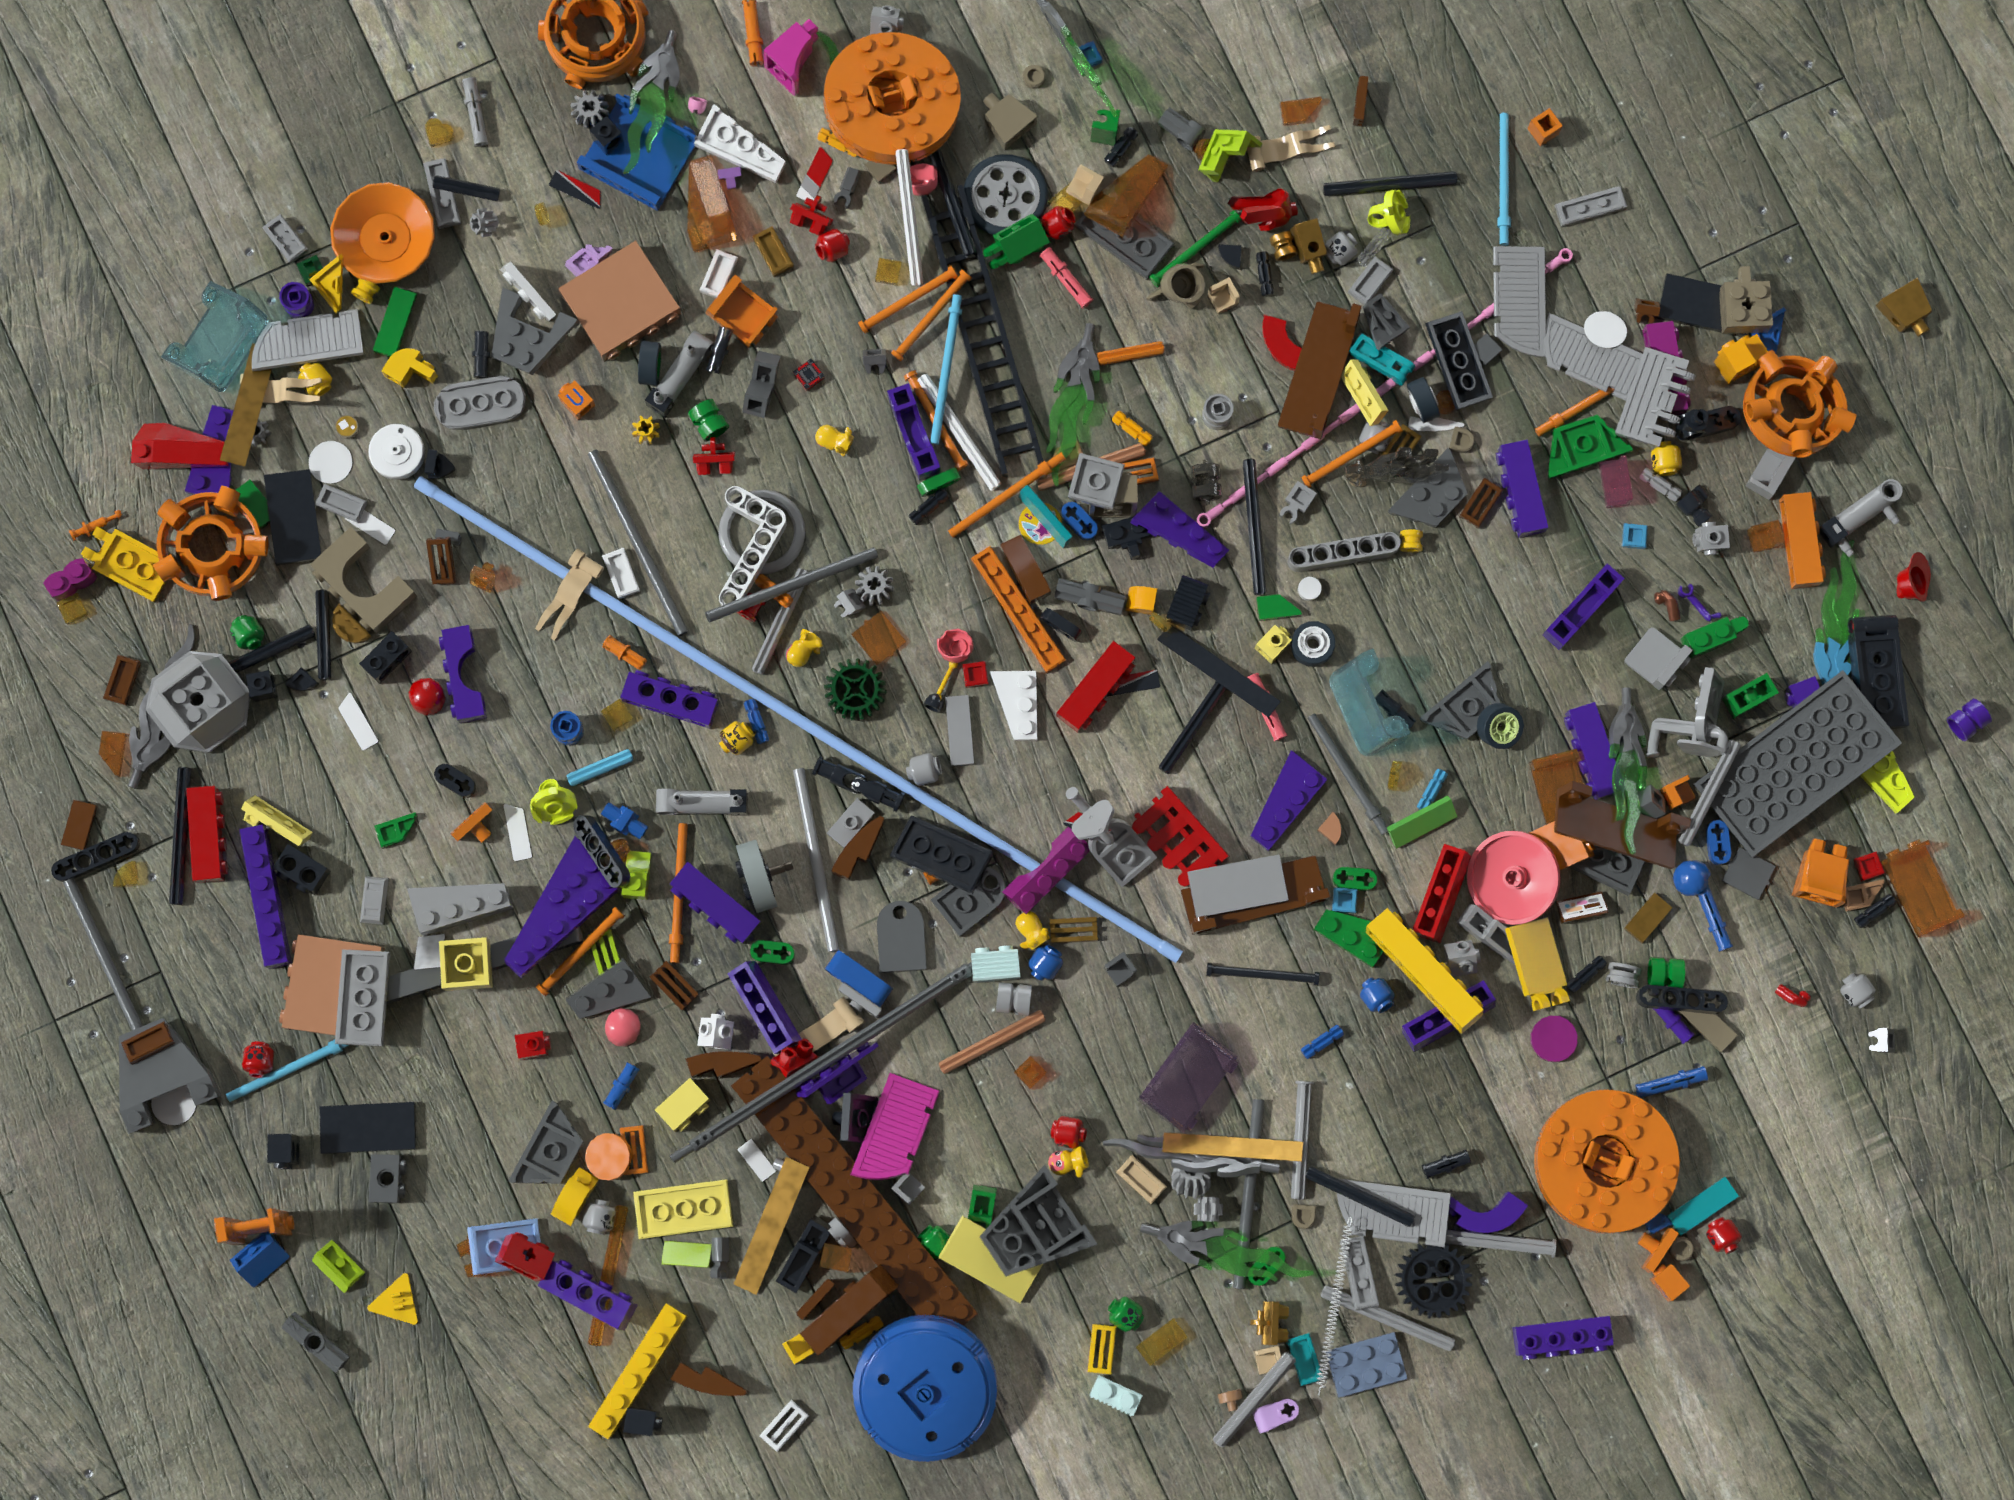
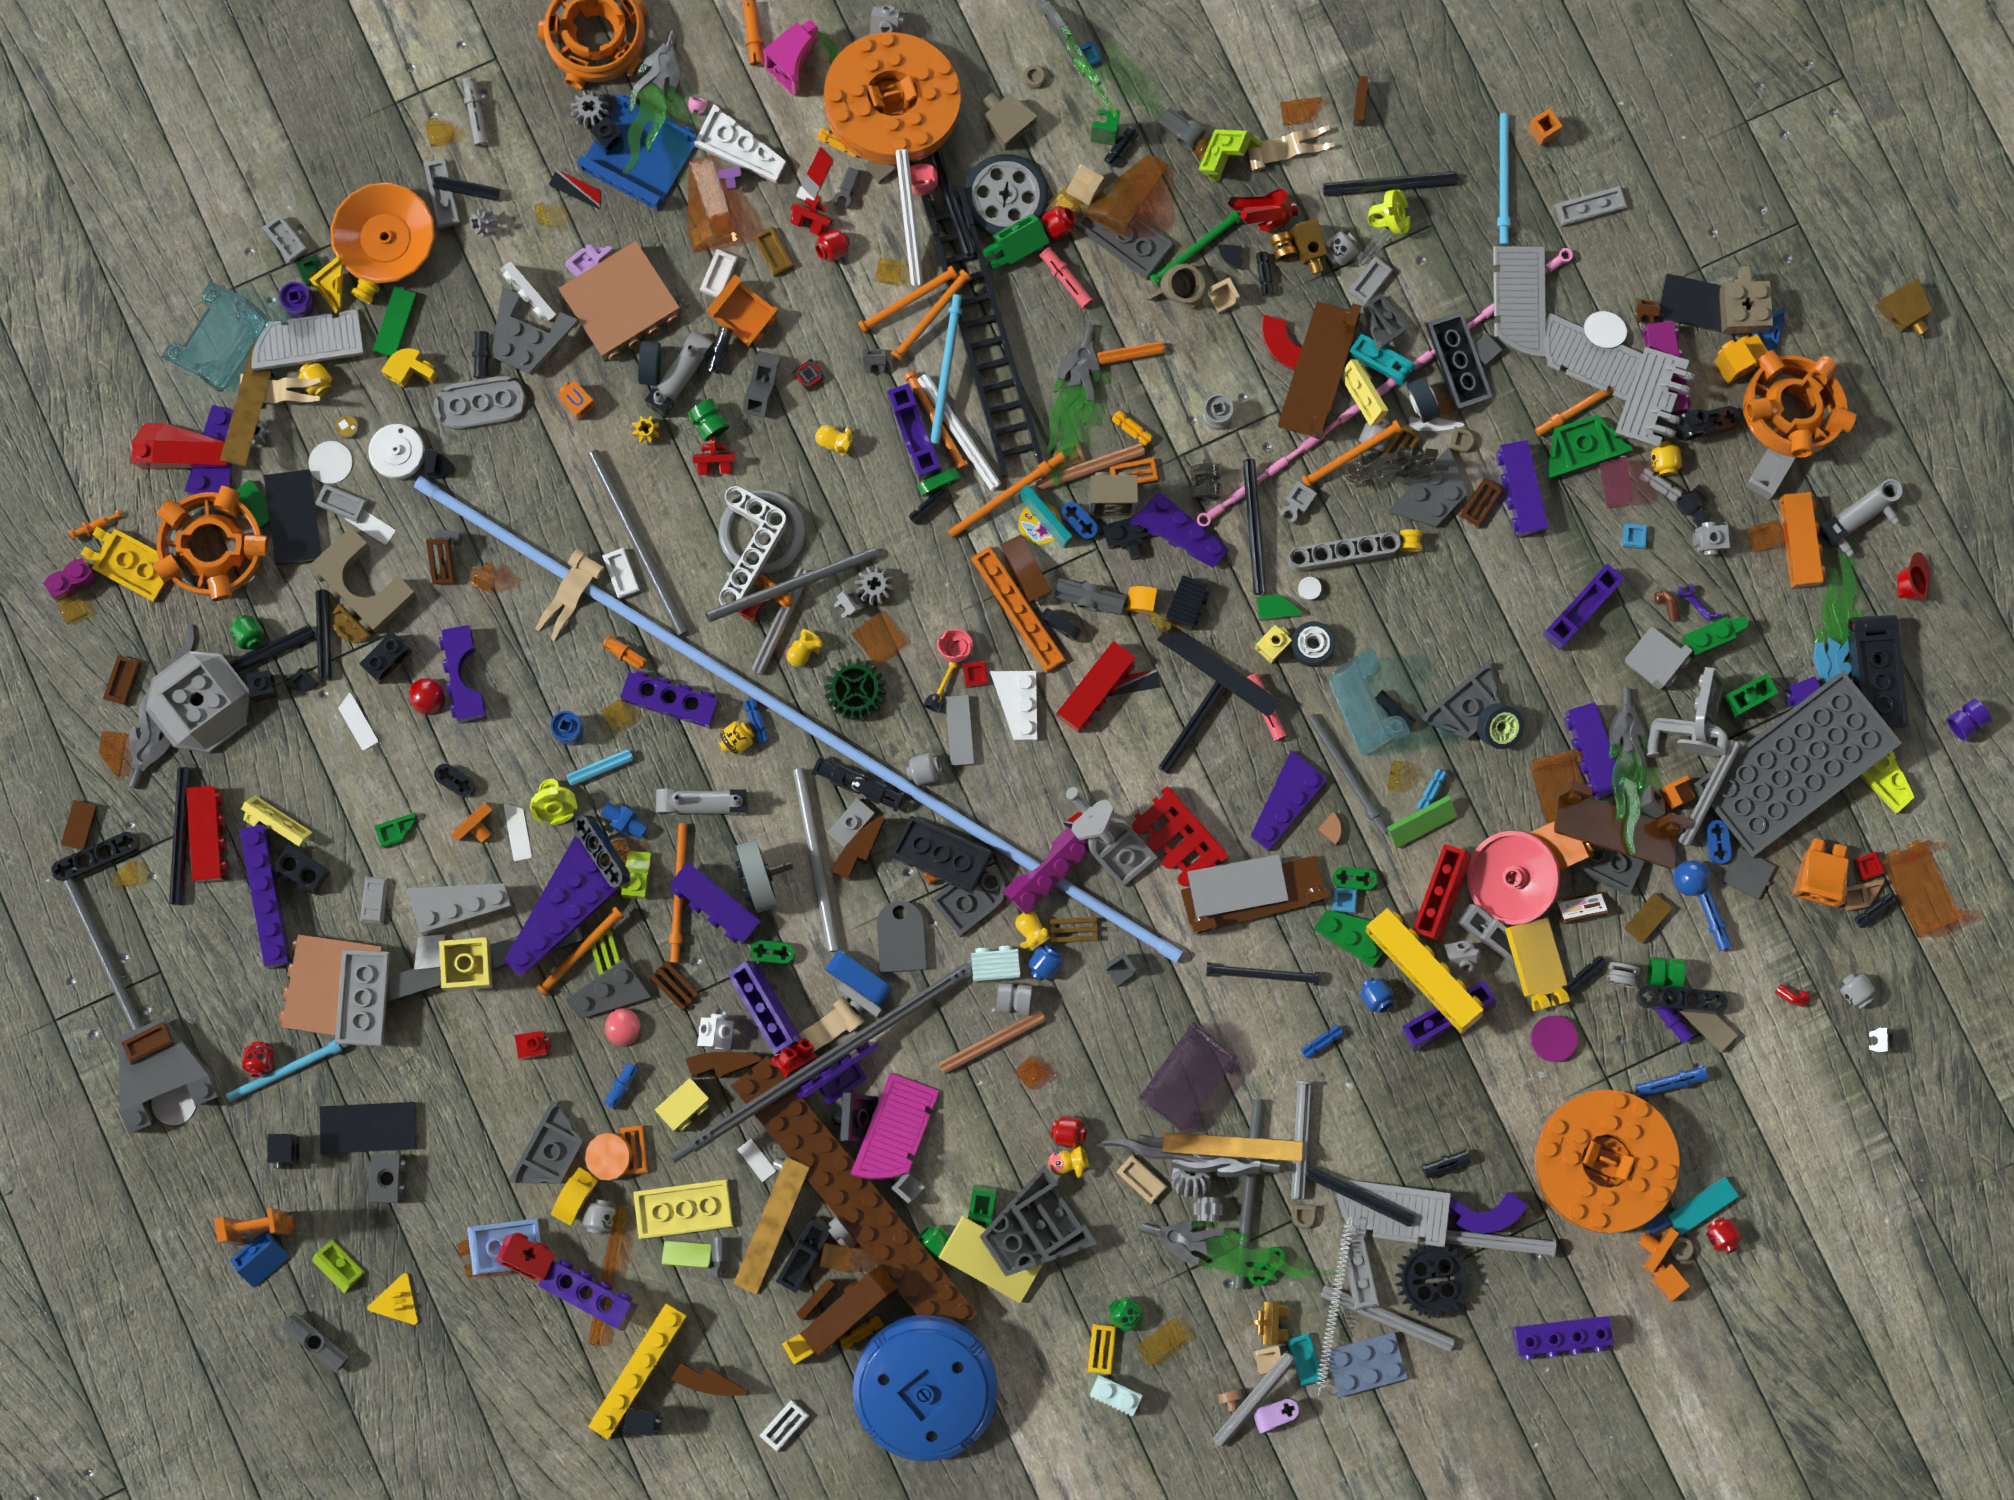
light grey tile [1068,453,1125,510] -> none

